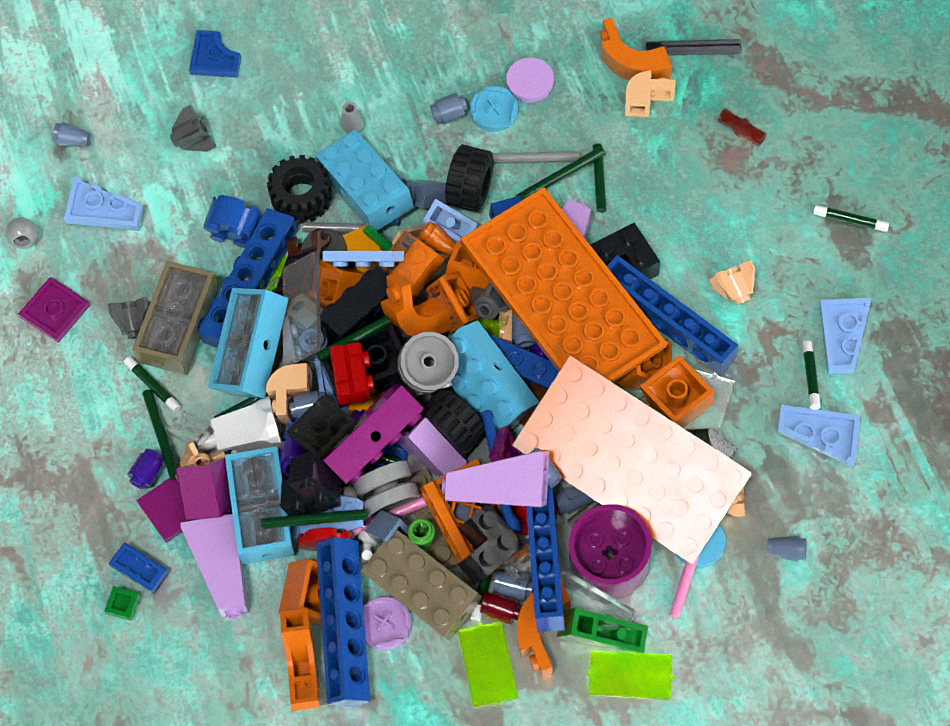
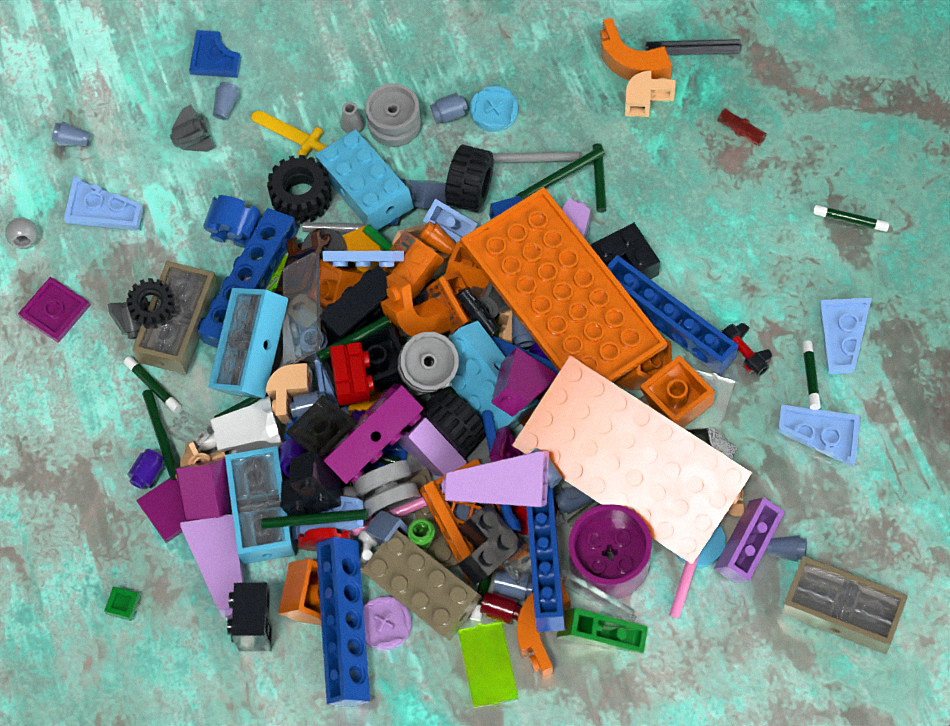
blue plate [108,542,168,594] -> none
orange arch [280,608,319,711] -> none
lavender tile [506,58,554,103] -> none
clear neon green piece [587,651,674,700] -> none
light nougat brick [709,260,755,305] -> none
none -> black tyre [126,278,175,329]
none -> sand blue cone [213,82,239,120]
none -> black brick [227,582,273,651]
none -> yellow sword [251,110,327,157]
none -> light grey wheel [366,83,421,147]
none -> black pin [455,286,500,336]
none -> magenta slope [491,347,558,417]
none -> medium lavender brick [714,497,785,583]
none -> black piece [722,323,772,376]
none -> brick [781,556,908,654]

